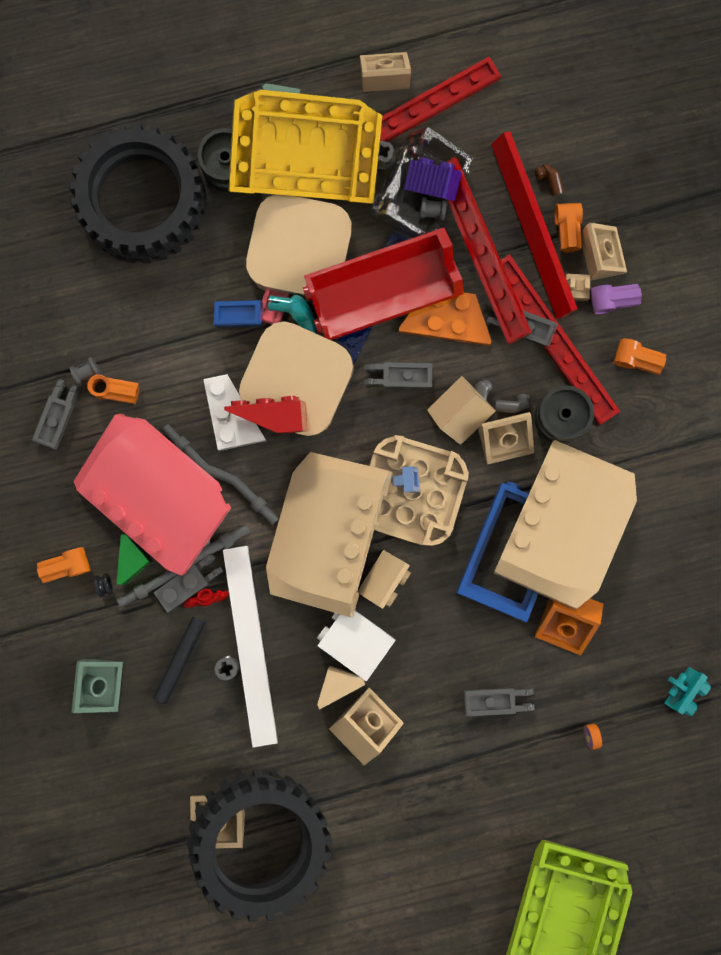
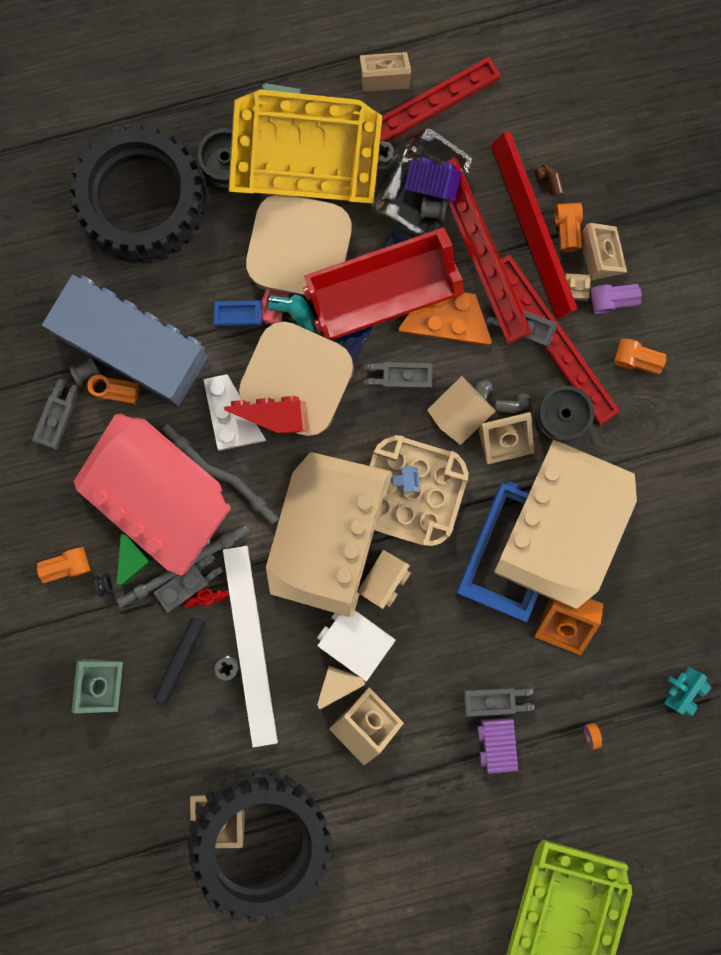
none -> sand blue brick [42,274,208,407]
none -> medium lavender brick [477,717,518,774]

